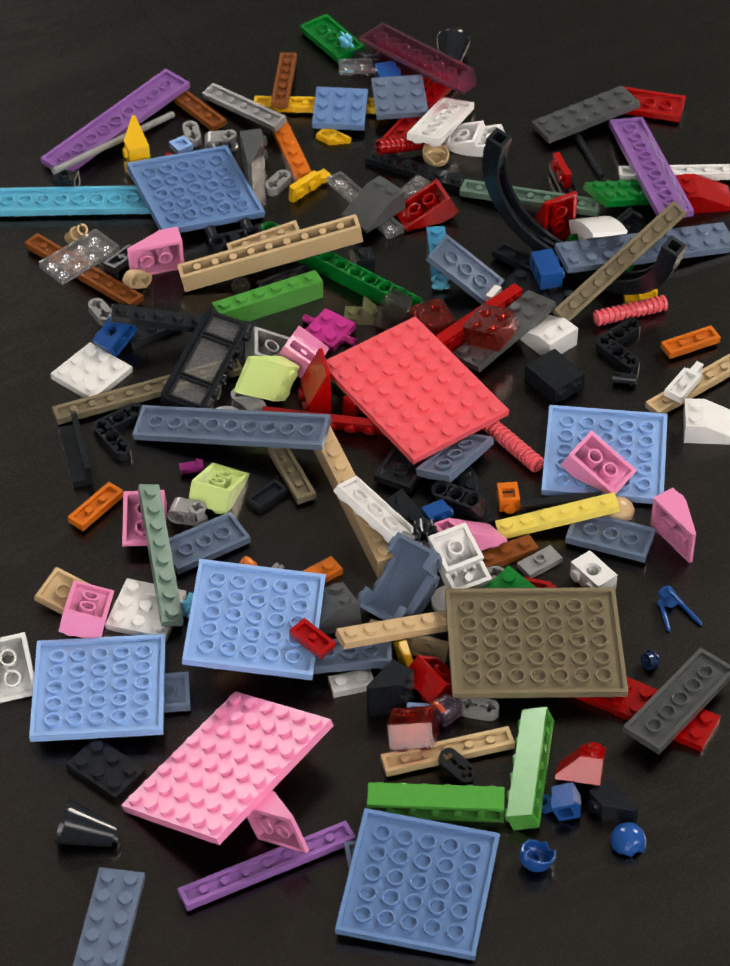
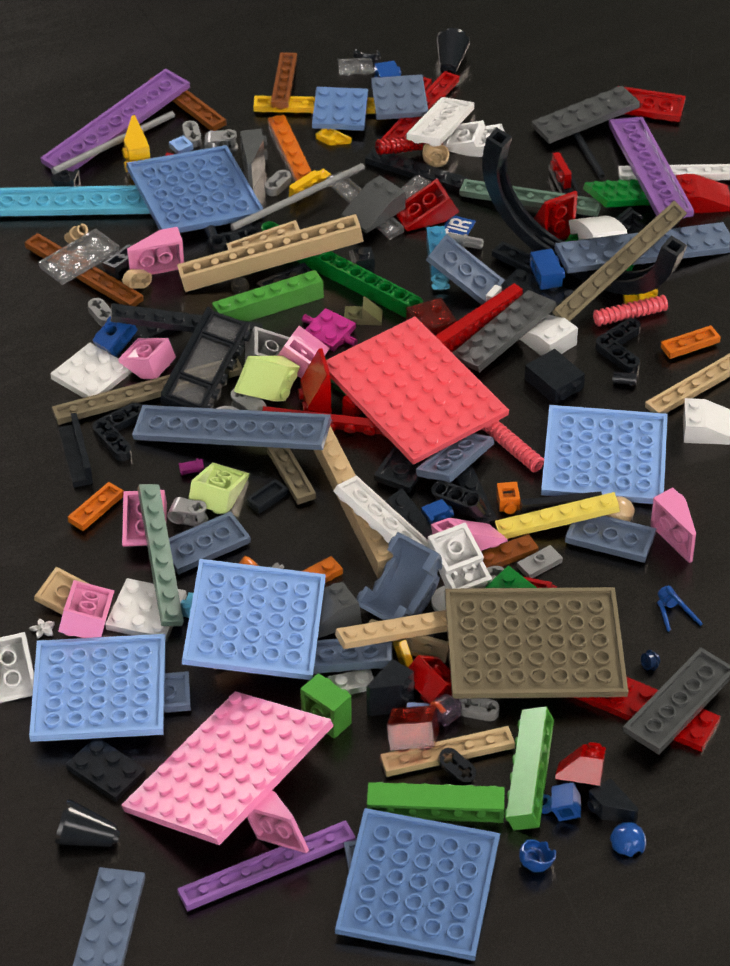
light grey plate [202,83,287,132] -> none
red plate [289,618,336,660] -> none
green plate [299,14,365,63] -> none
medium azure plate [338,31,354,49] -> none
clear pink slope [358,22,477,94] -> none
clear smoke brick [372,289,412,330] -> none
black gear [411,517,437,544] -> none
clear red brick [462,303,519,352] -> none
bright pink slope [560,430,637,494] -> none
white brick [570,550,618,589] -> none
white hinge [664,361,704,404] -> none
none -> white plant [29,619,55,639]
none -> bright pink slope [118,338,176,380]
none -> light grey piece [230,163,365,231]
none -> bright green brick [300,673,352,739]
none -> blue sticker [444,215,476,236]
none -> light grey axle [448,232,484,249]

